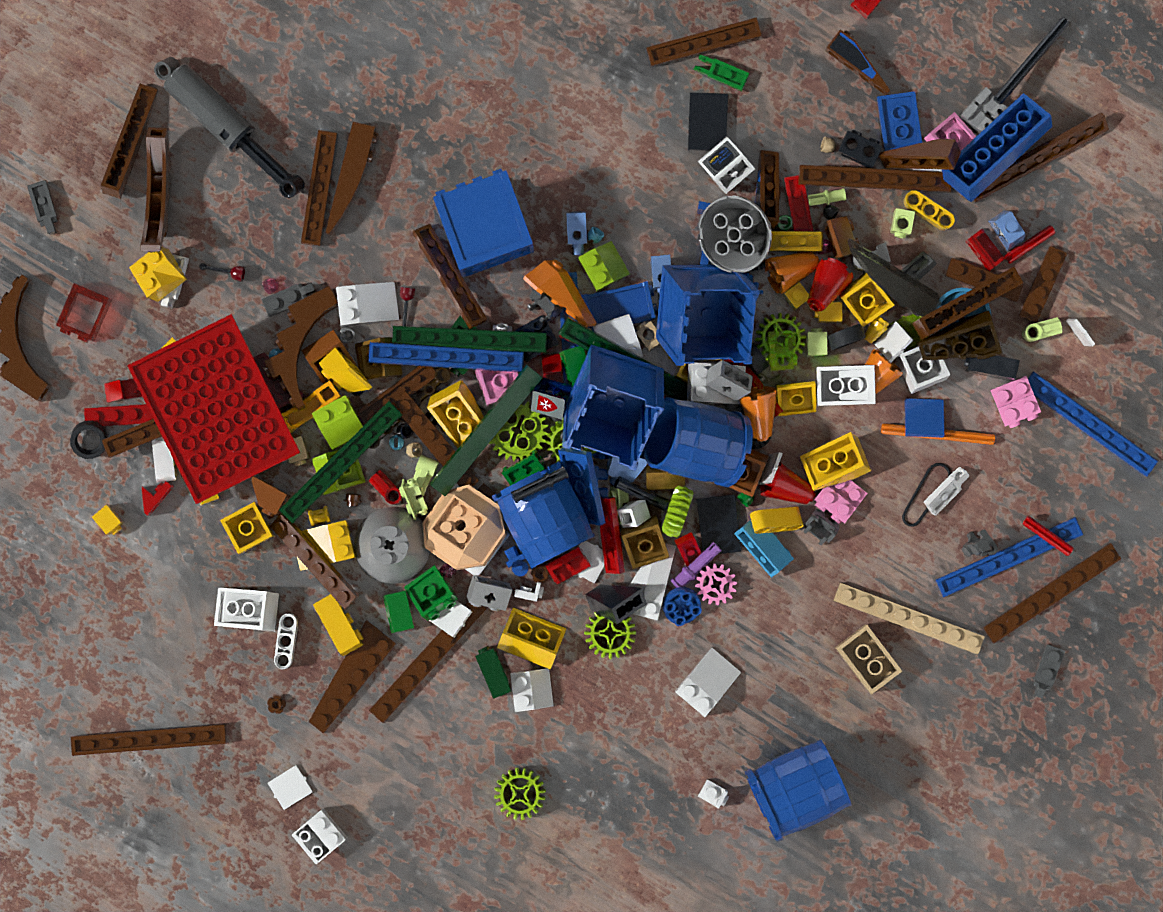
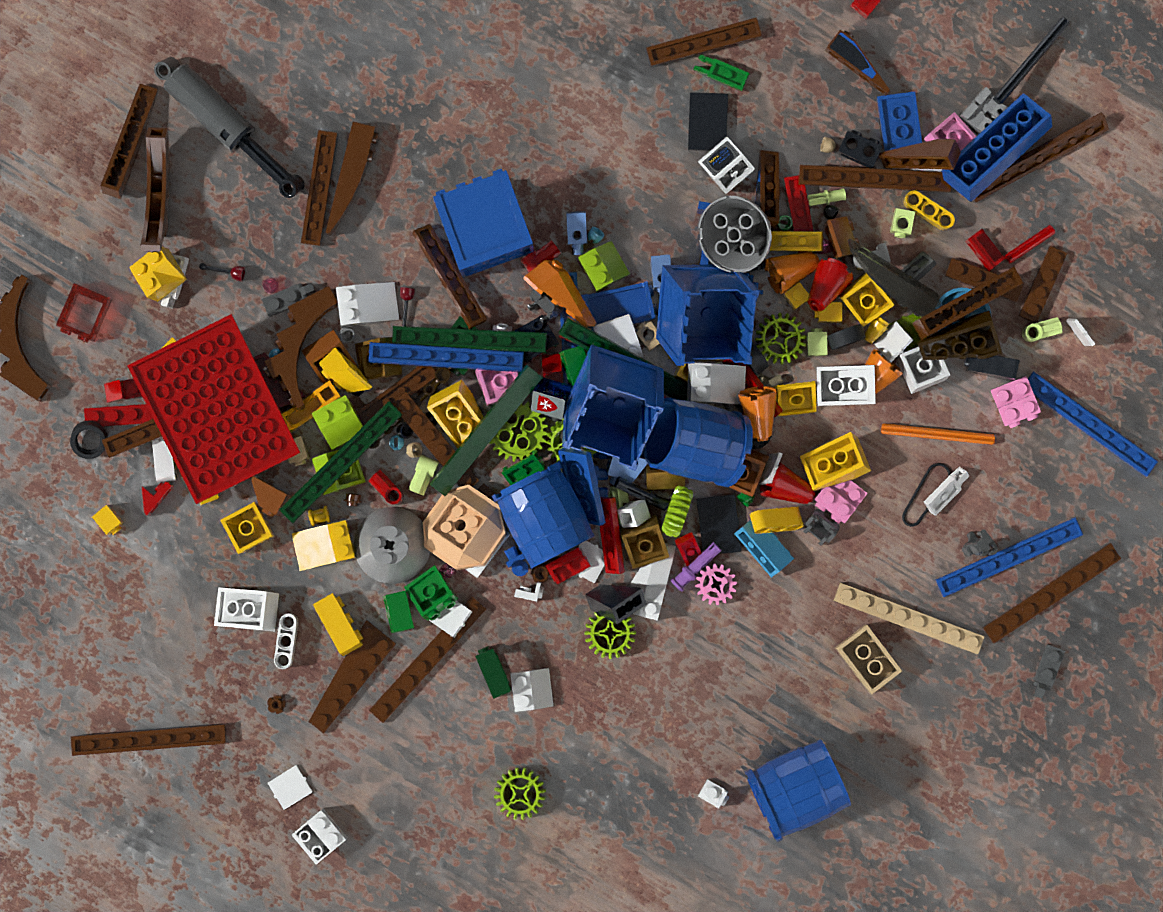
dark grey hinge [27,180,58,235] -> none
reddish brown plate [270,513,360,609] -> none
yellowish green hinge [399,478,428,520] -> none
light grey brick [467,575,512,611] -> none
yellow slope [497,608,566,669] -> none
black pin [511,467,569,503] -> none
blue tile [662,587,702,626] -> none
white slope [675,648,741,717] -> none
light grey brick [706,360,753,401] -> none
clear neon green brick [767,330,797,372] -> none
blue tile [904,398,944,438] -> none
medium blue torso [988,210,1026,251] -> none
red axle [1022,516,1074,556] -> none
none -> red piece [521,240,561,272]

